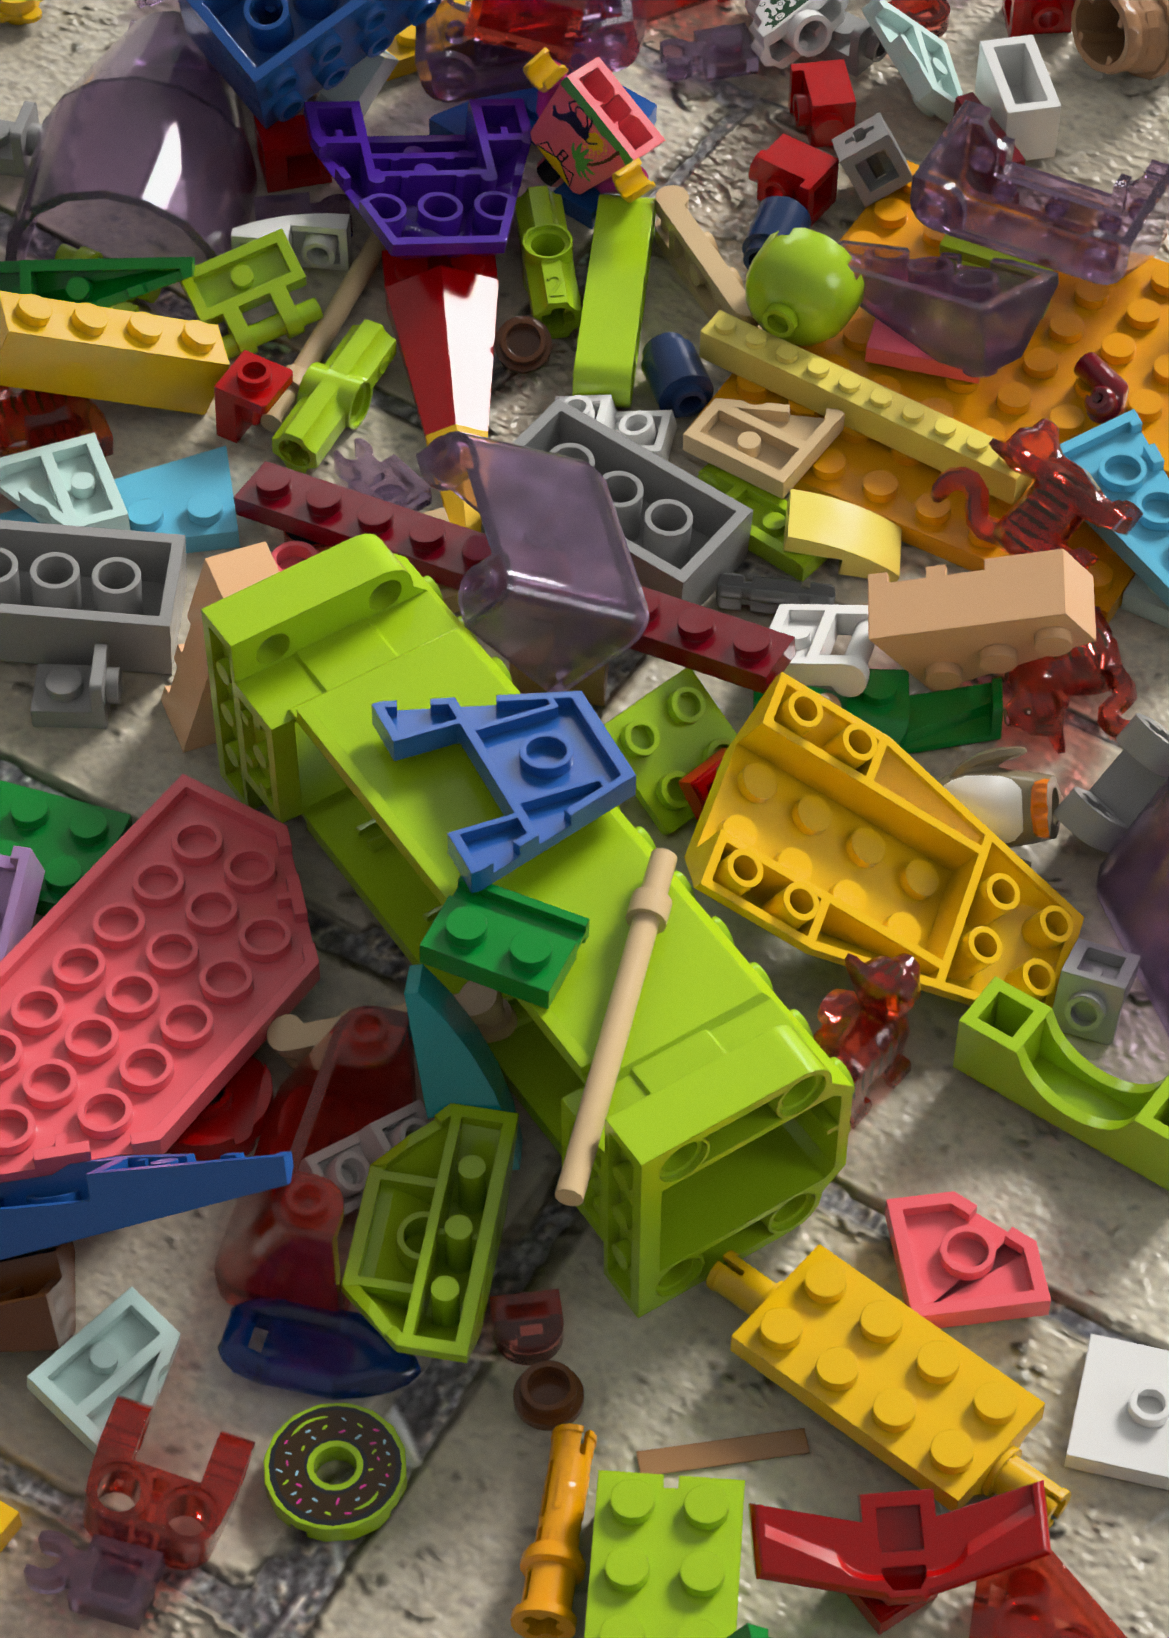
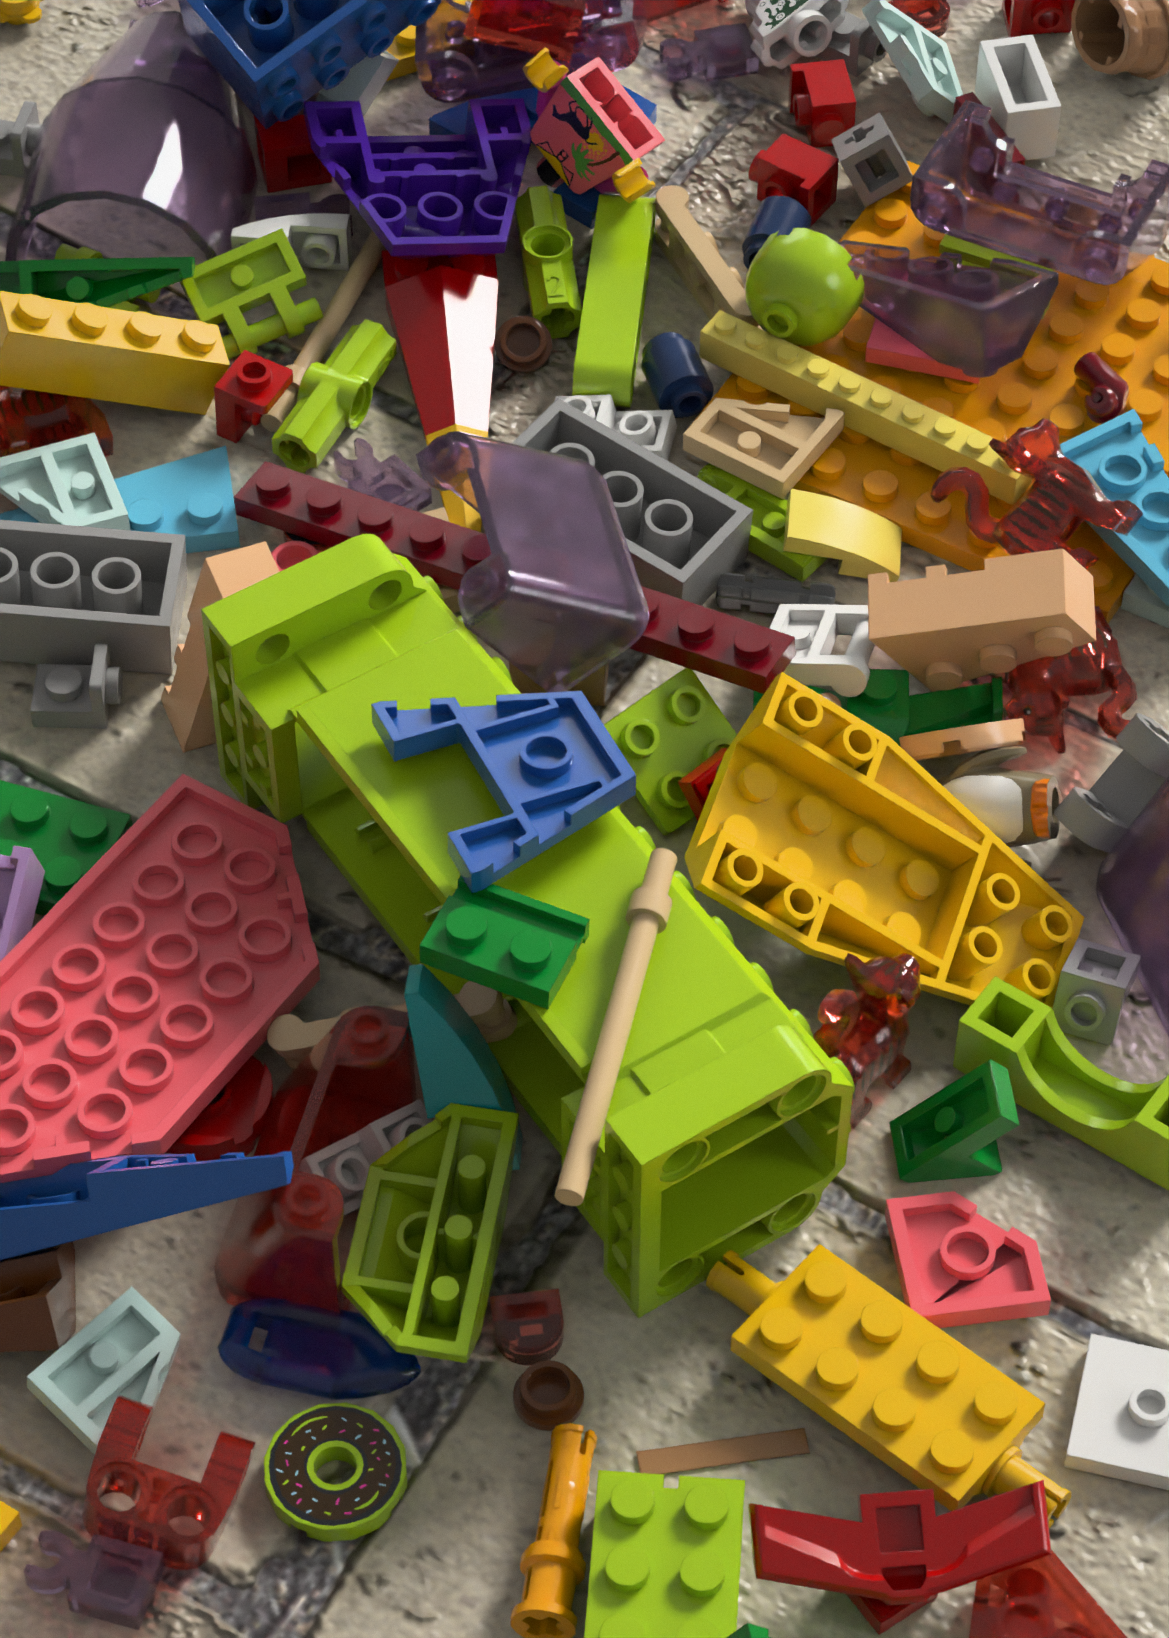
none -> green slope [889,1060,1019,1183]
none -> light nougat tile [899,718,1026,761]

